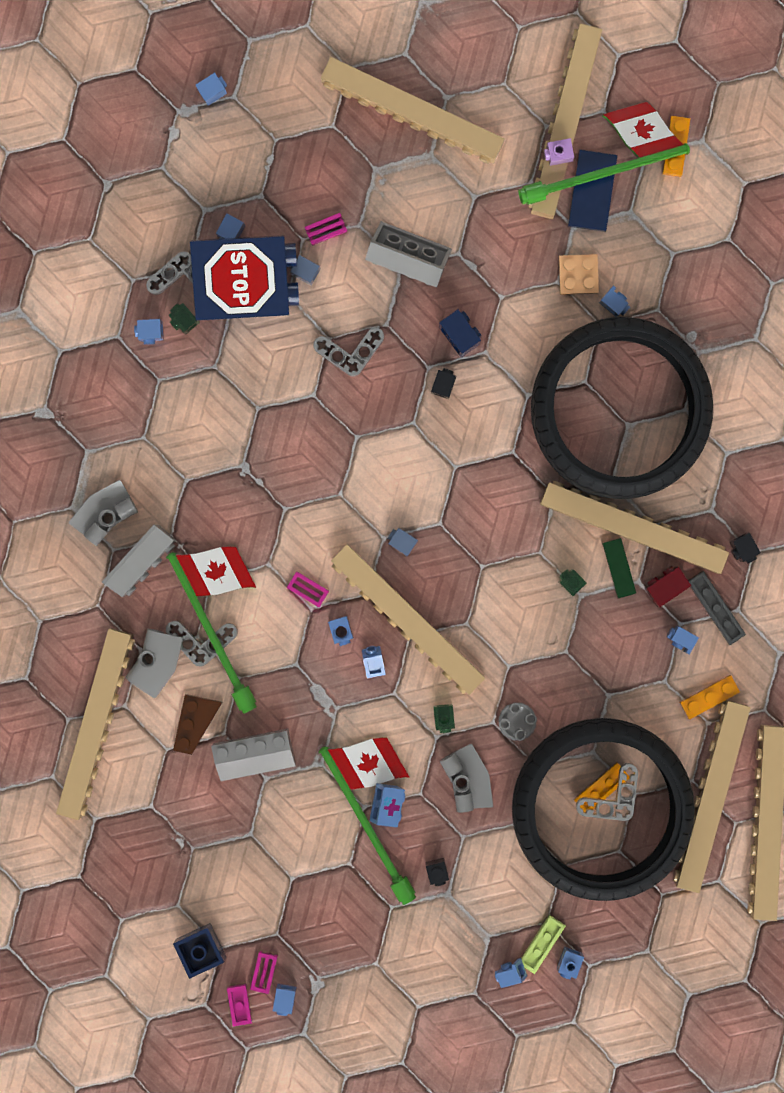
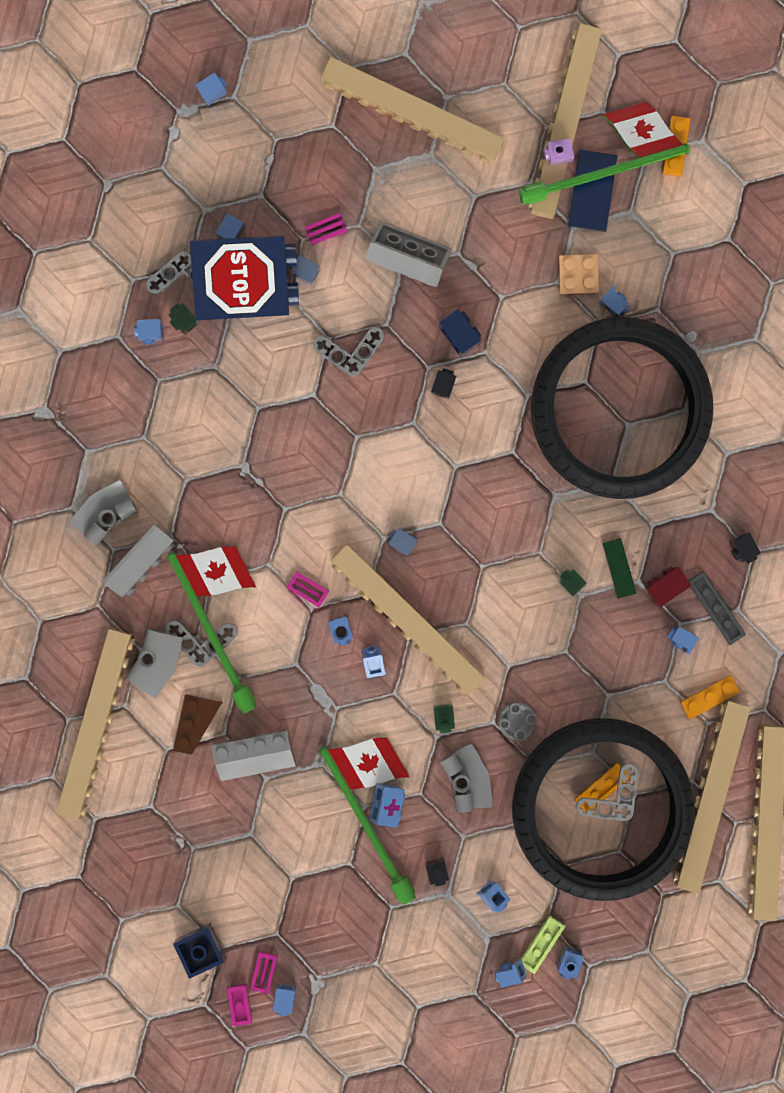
tan brick [539,481,729,574] -> none
none -> medium blue brick [476,881,511,913]

